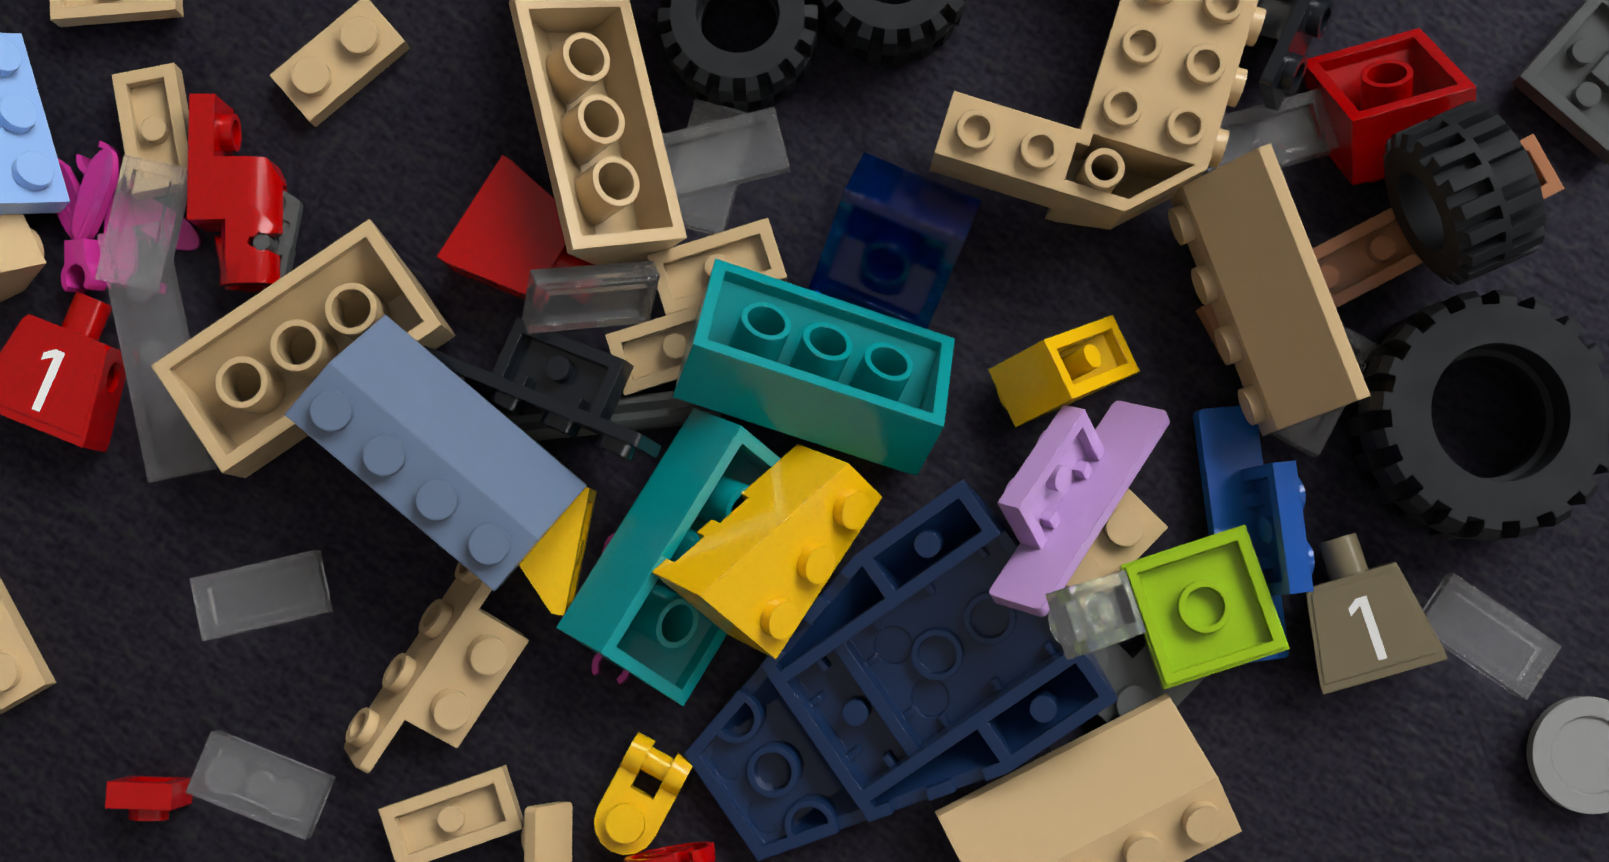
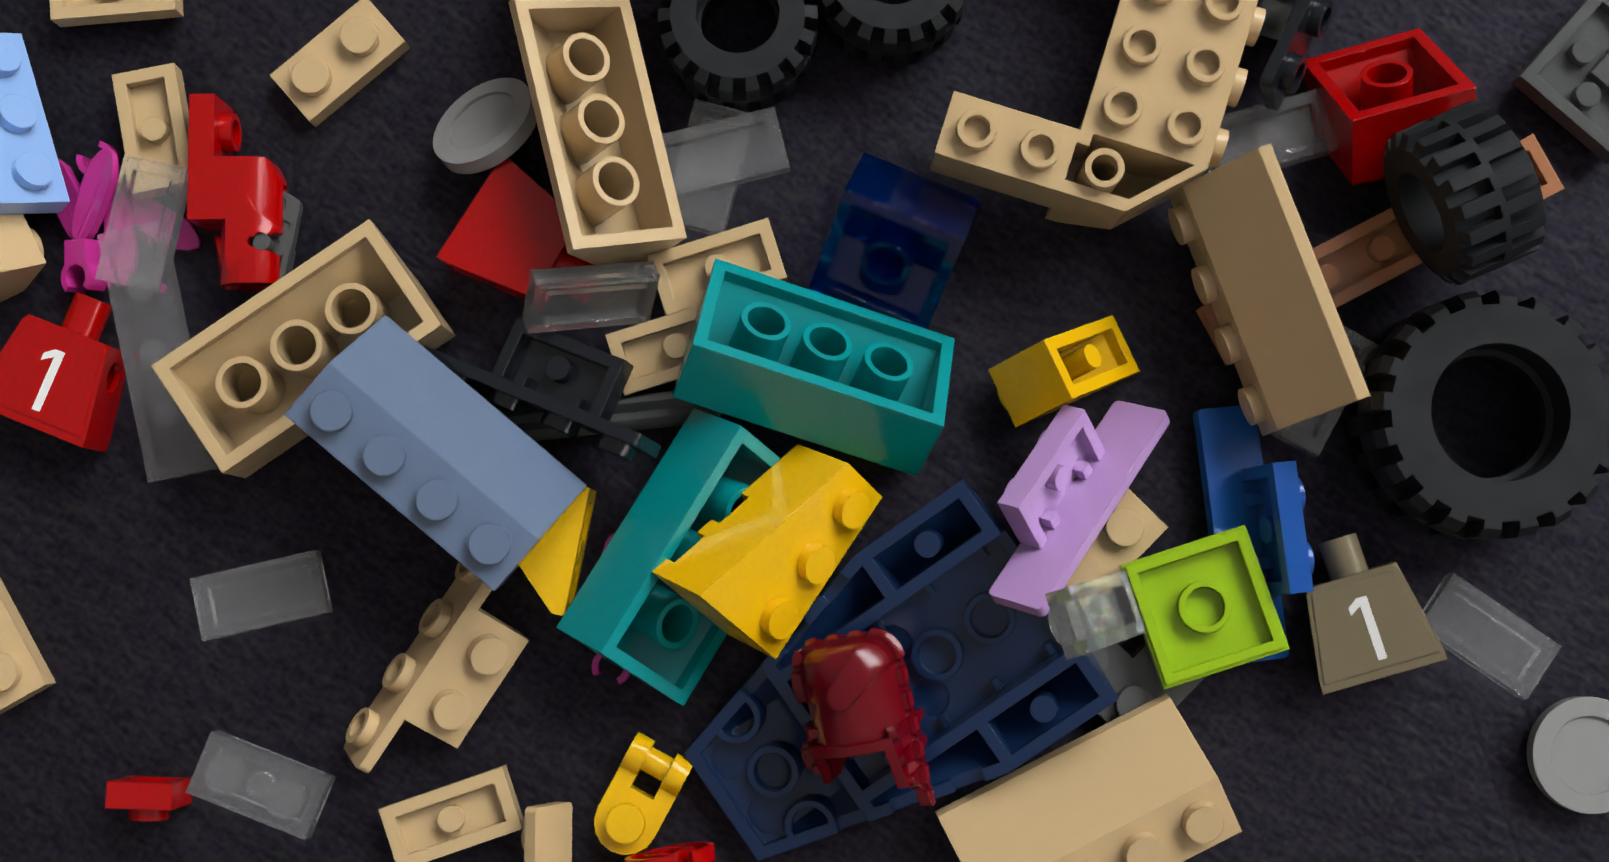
none -> light grey piece [433,78,537,174]
none -> dark red helmet [791,628,936,807]

